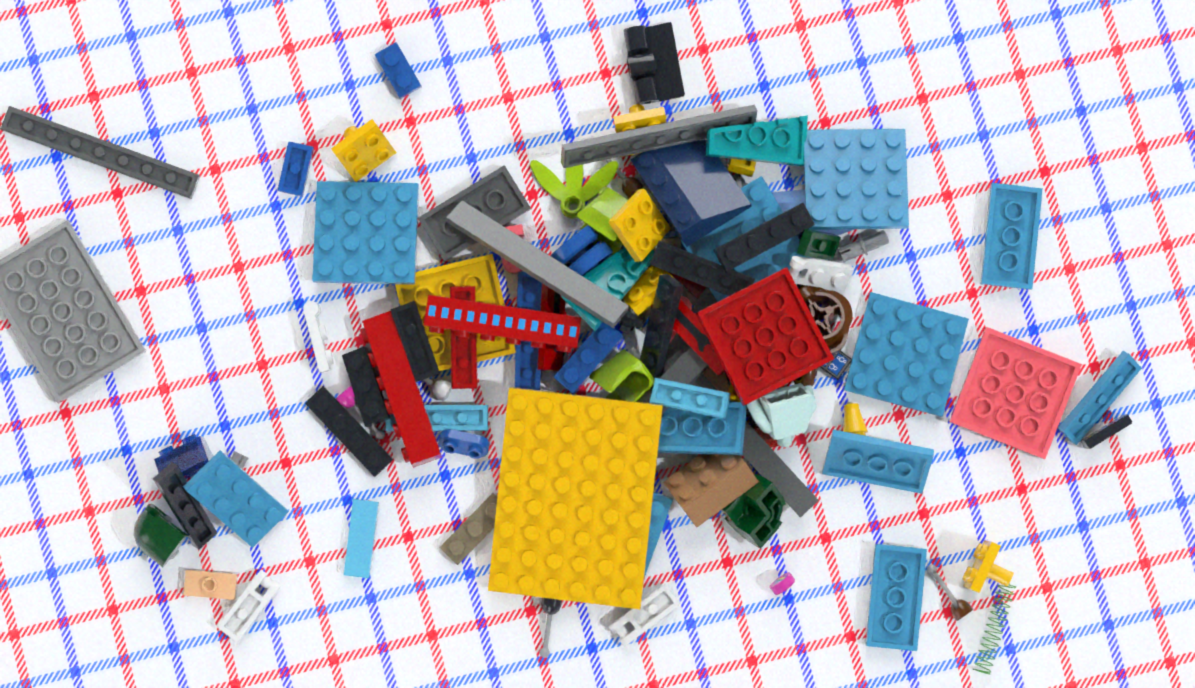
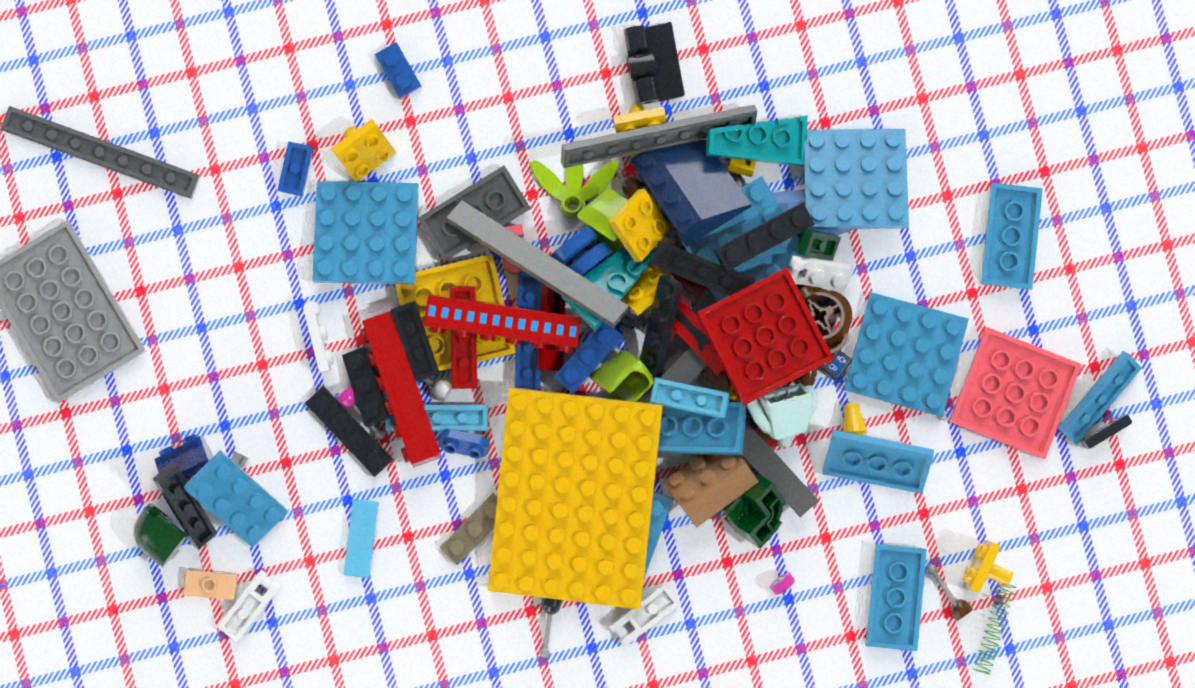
light grey axle [838,230,889,263] -> none

